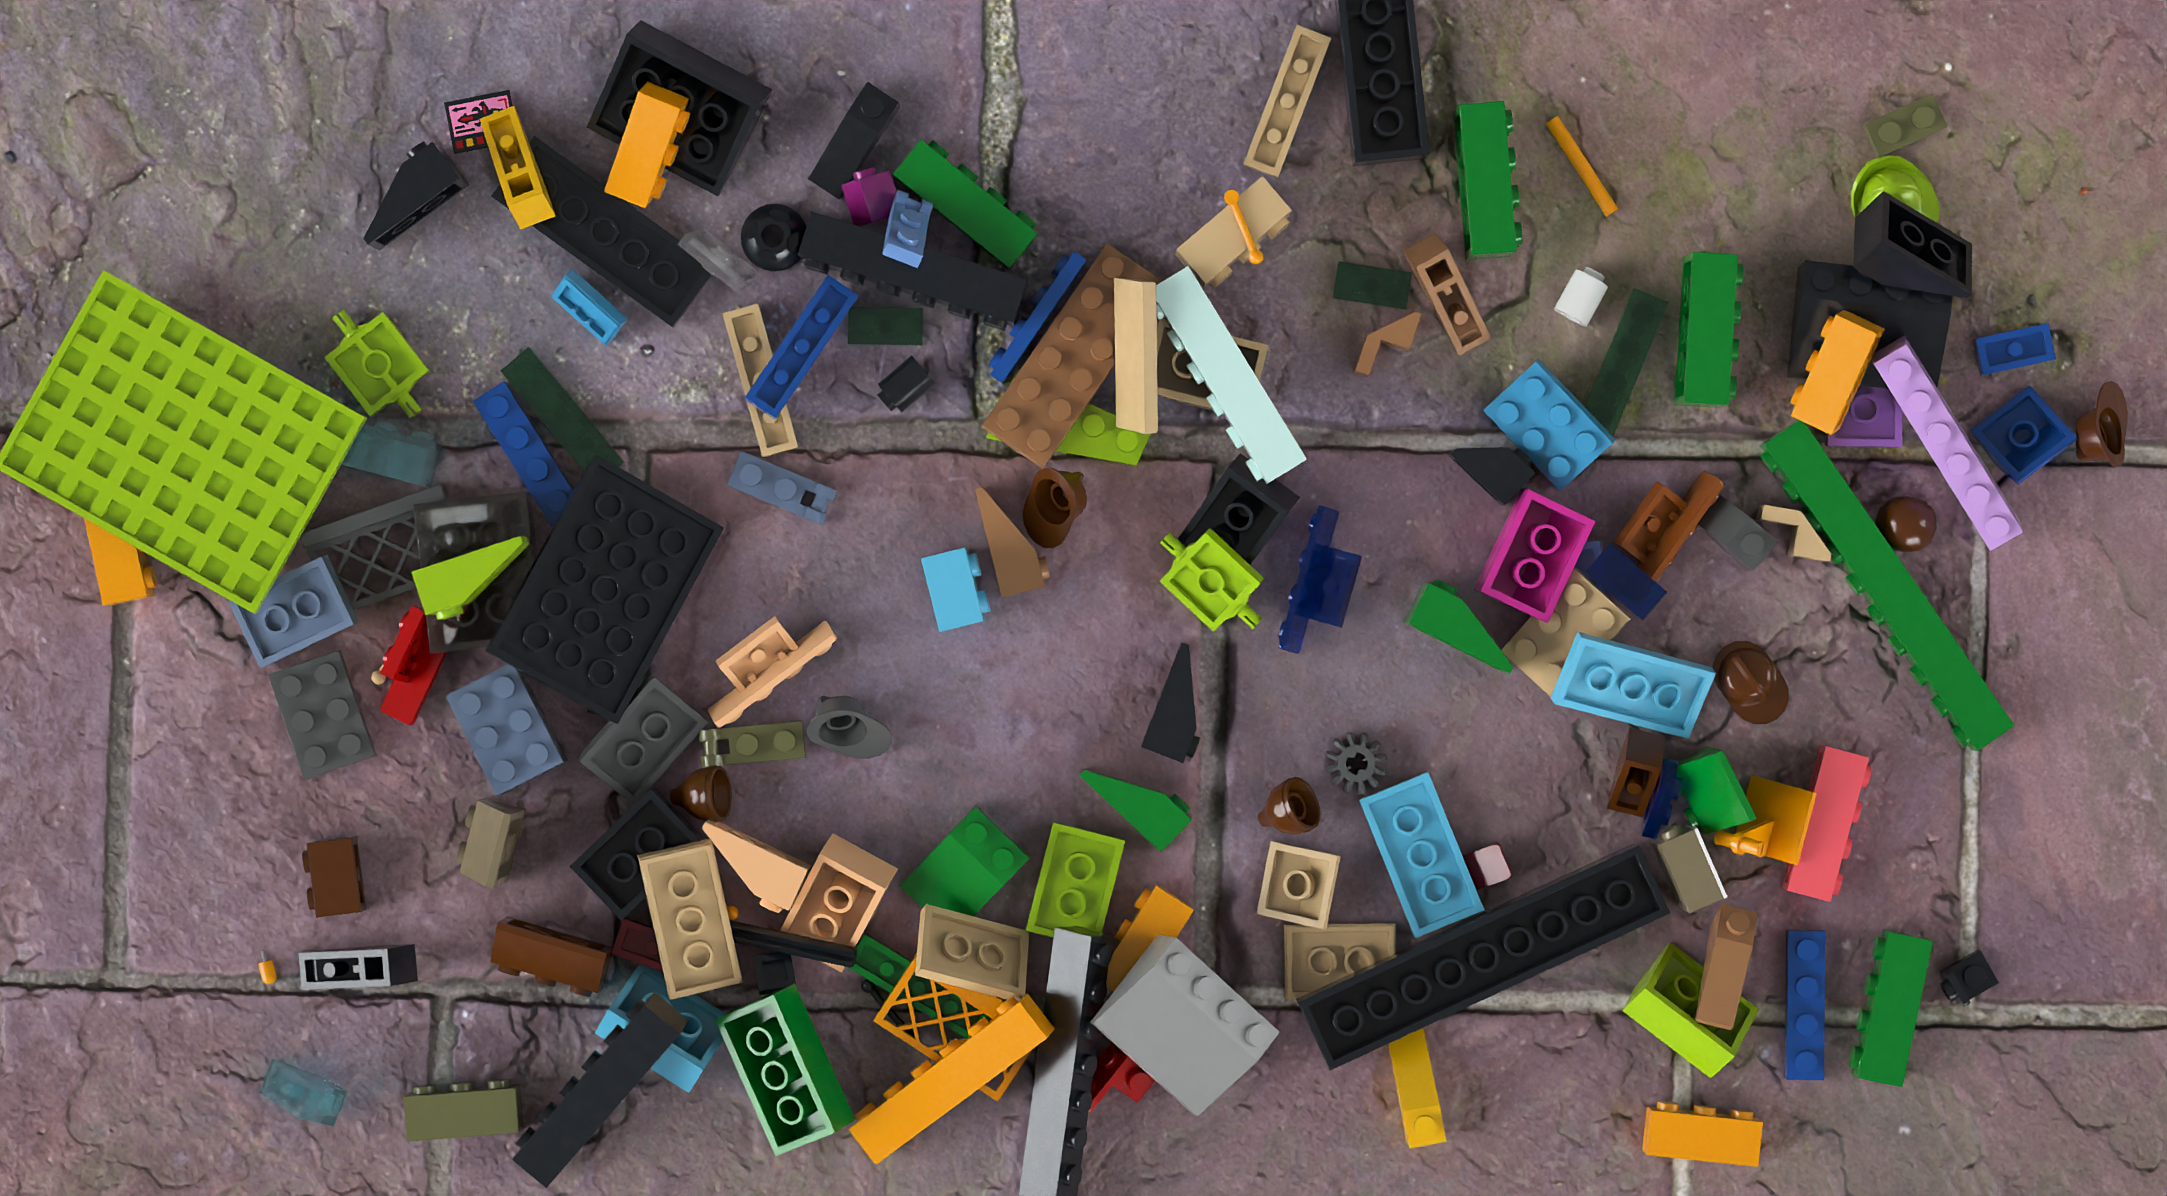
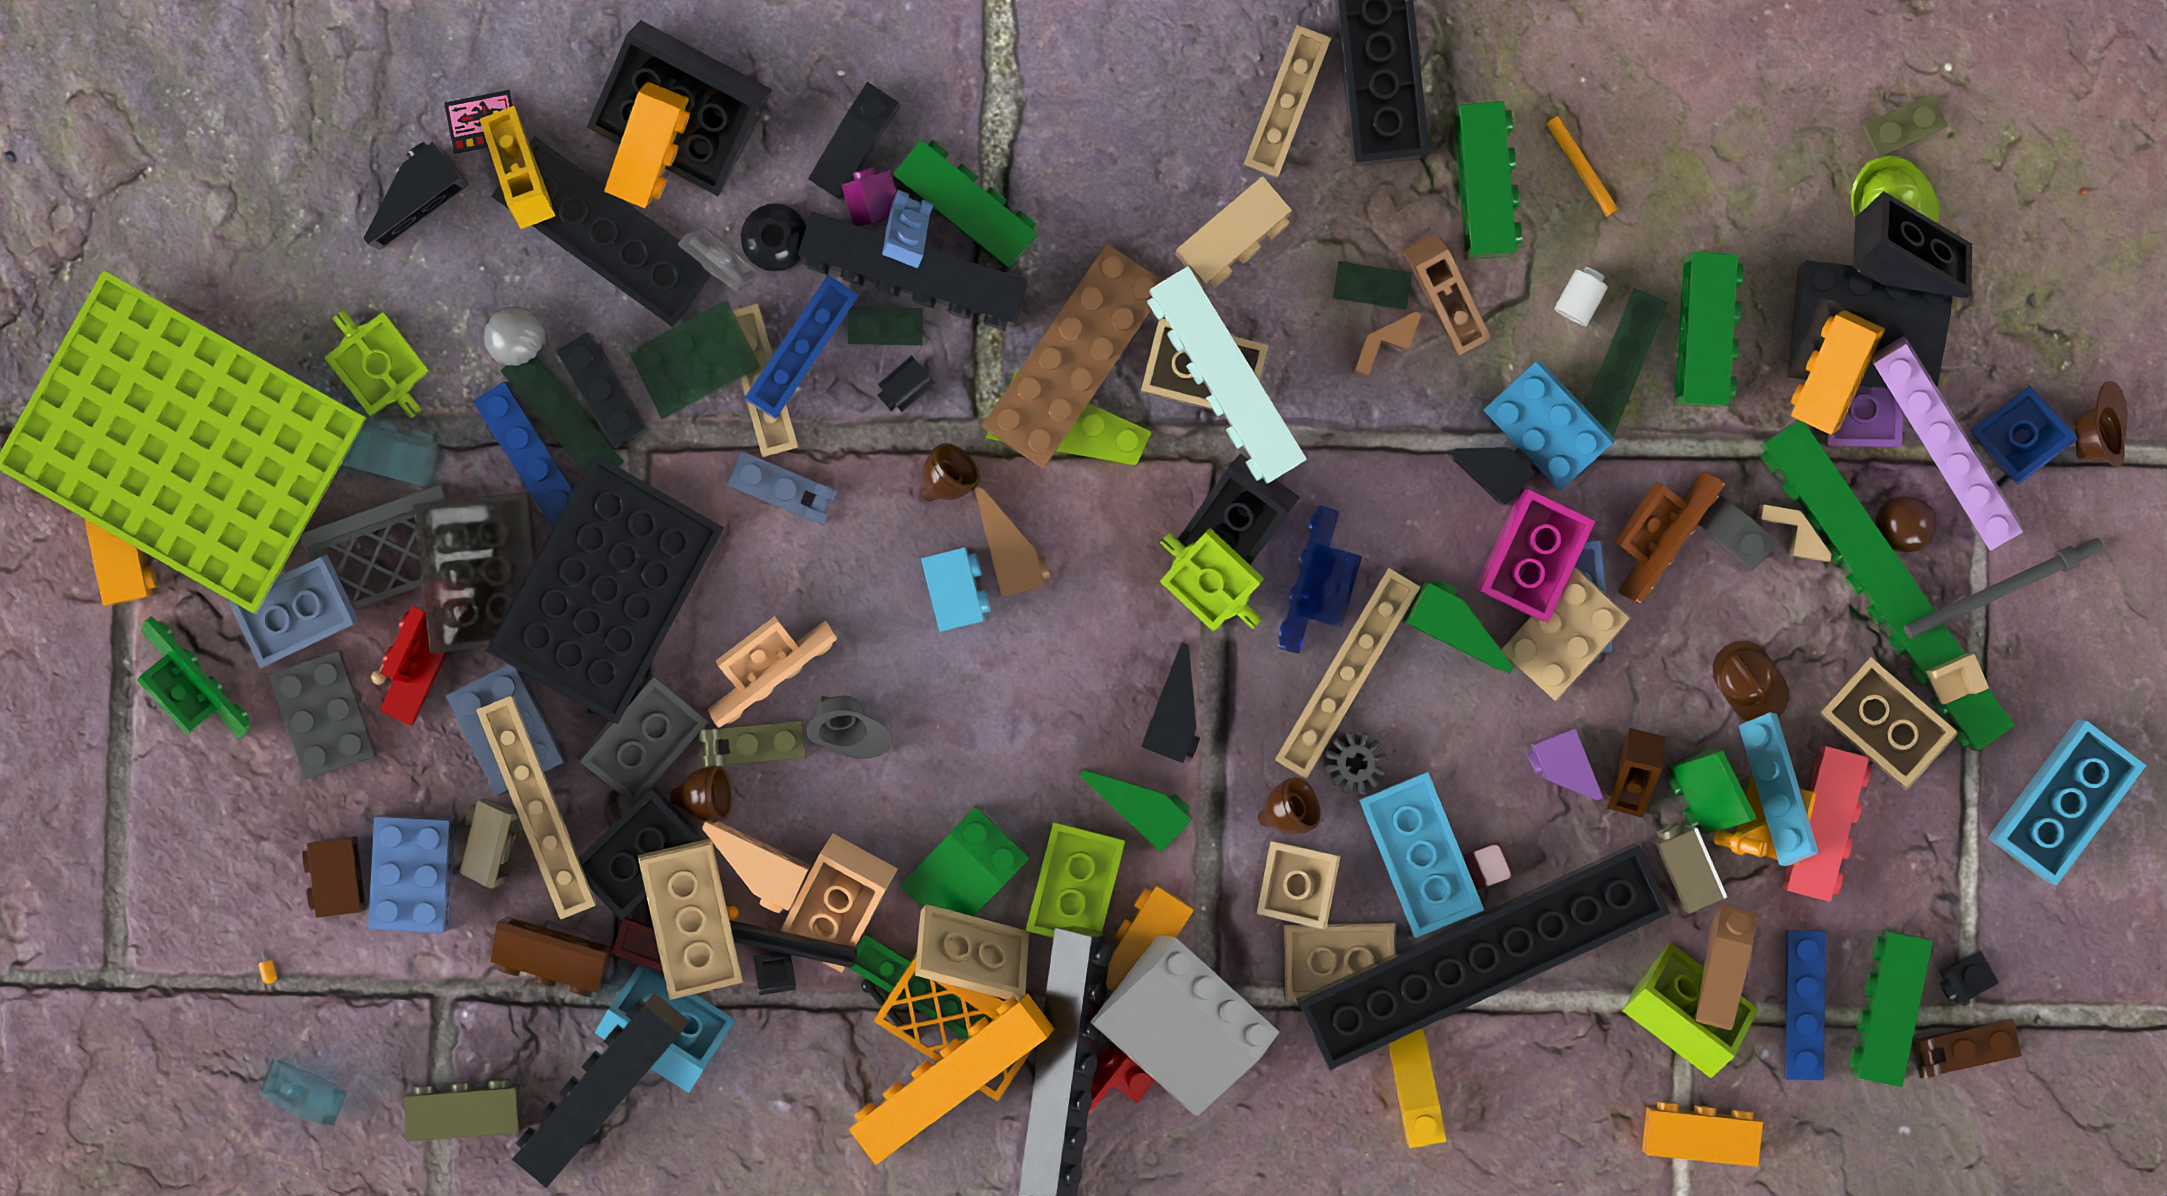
black slope [298,944,418,990] -> none
lime slope [411,536,530,620] -> none
dark azure plate [551,269,628,346] -> none
green brick [715,983,855,1156] -> none
blue plate [989,251,1087,384] -> none
reddish brown piece [1023,467,1087,548] -> none
tan tile [1114,277,1158,434] -> none
light orange hinge [1224,190,1263,264] -> none
medium azure plate [1550,632,1716,739] -> none
clear blue plate [1585,544,1667,621] -> none
clear blue plate [1641,758,1682,839] -> none
blue plate [1973,323,2056,376] -> none
none -> green bracket [137,616,251,740]
none -> medium blue brick [368,815,455,933]
none -> tan plate [476,695,597,920]
none -> light grey hair [484,307,547,366]
none -> black brick [556,332,649,449]
none -> clear green plate [629,301,761,419]
none -> reddish brown helmet [921,443,980,502]
none -> tan plate [1274,568,1420,779]
none -> medium lavender slope [1528,728,1603,801]
none -> medium azure plate [1739,712,1819,866]
none -> tan brick [1821,657,1957,791]
none -> dark grey bar [1904,538,2104,639]
none -> reddish brown plate [1912,1018,2022,1078]
none -> tan panel [1926,653,1989,704]
none -> medium azure brick [1988,719,2147,886]

